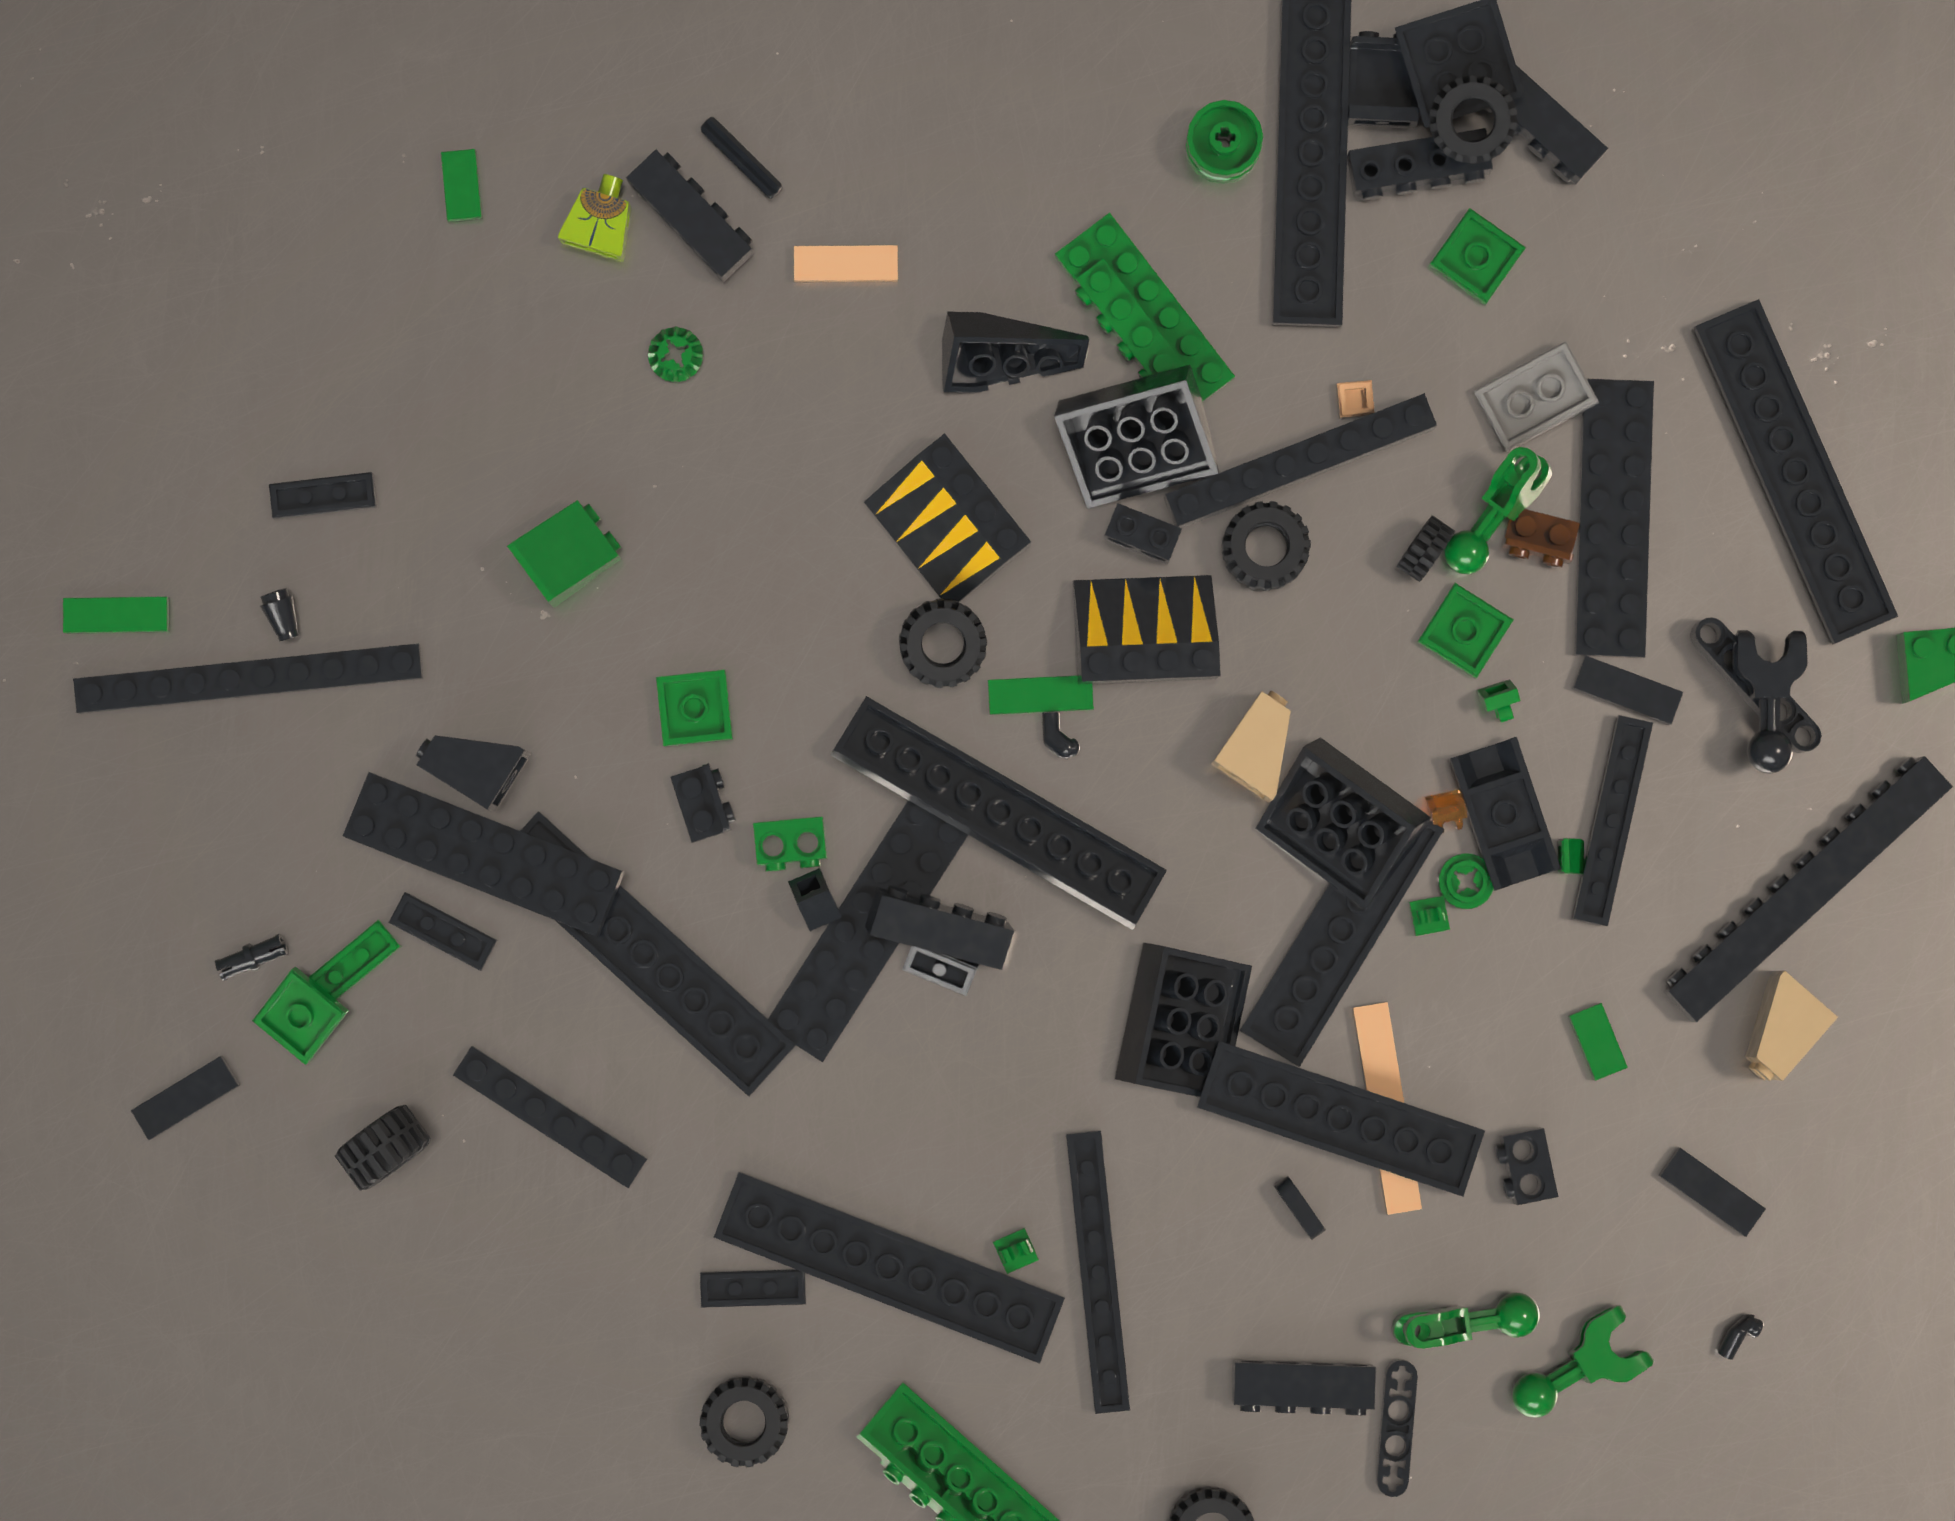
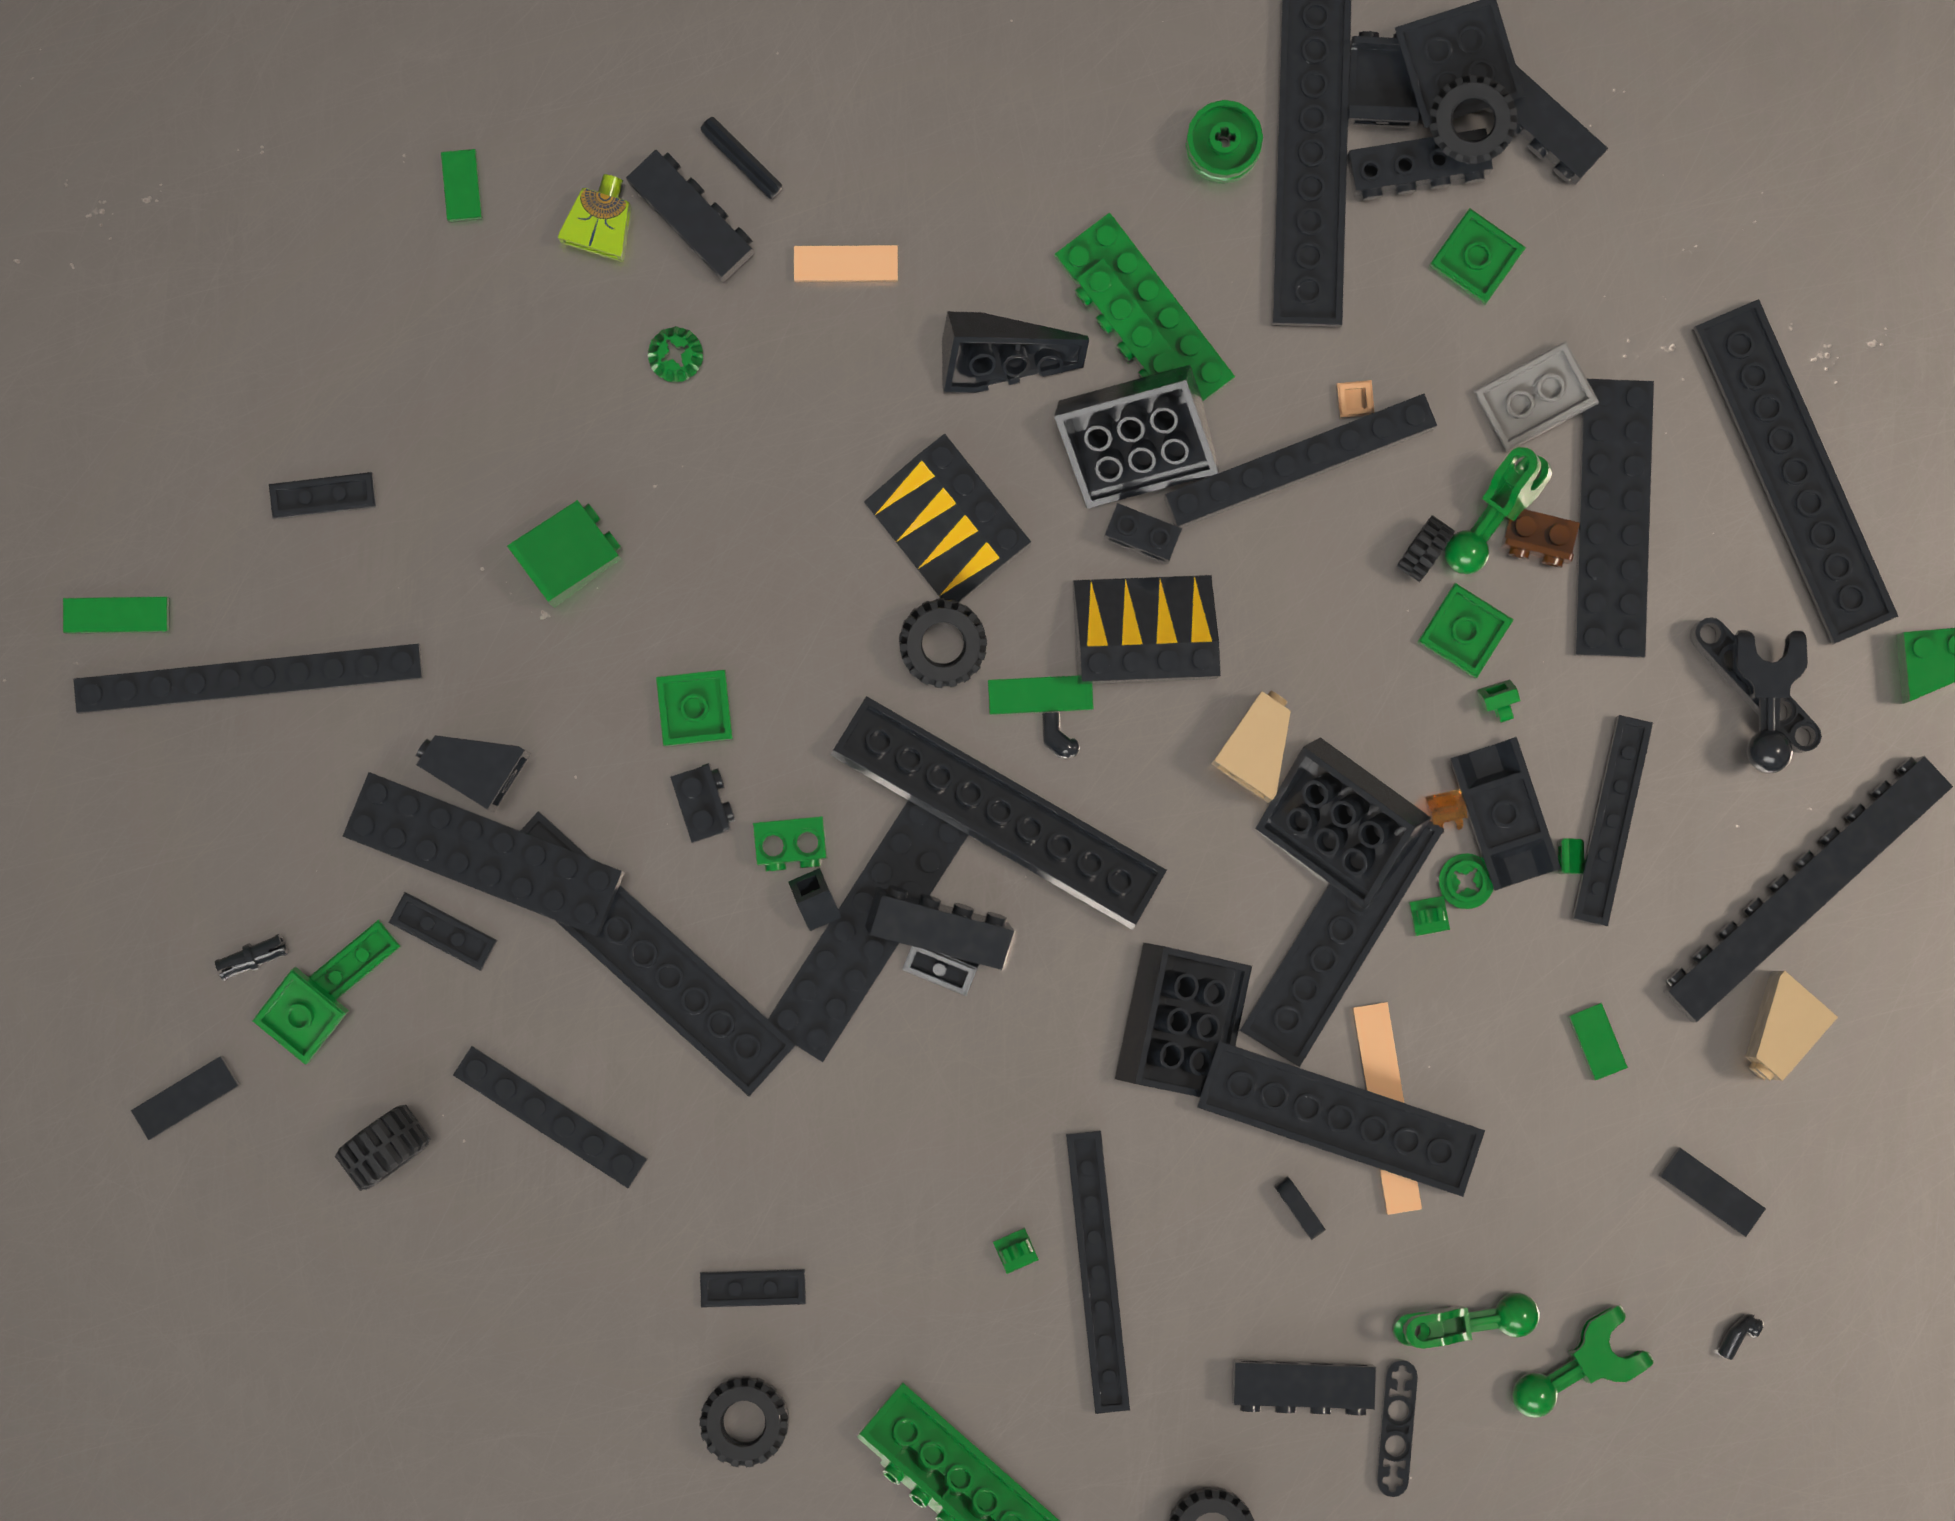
black cone [260,588,299,642] -> none
black plate [713,1172,1065,1364] -> none
black tyre [1222,501,1311,591] -> none
black brick [1495,1127,1559,1206] -> none
black tile [1572,656,1683,725] -> none

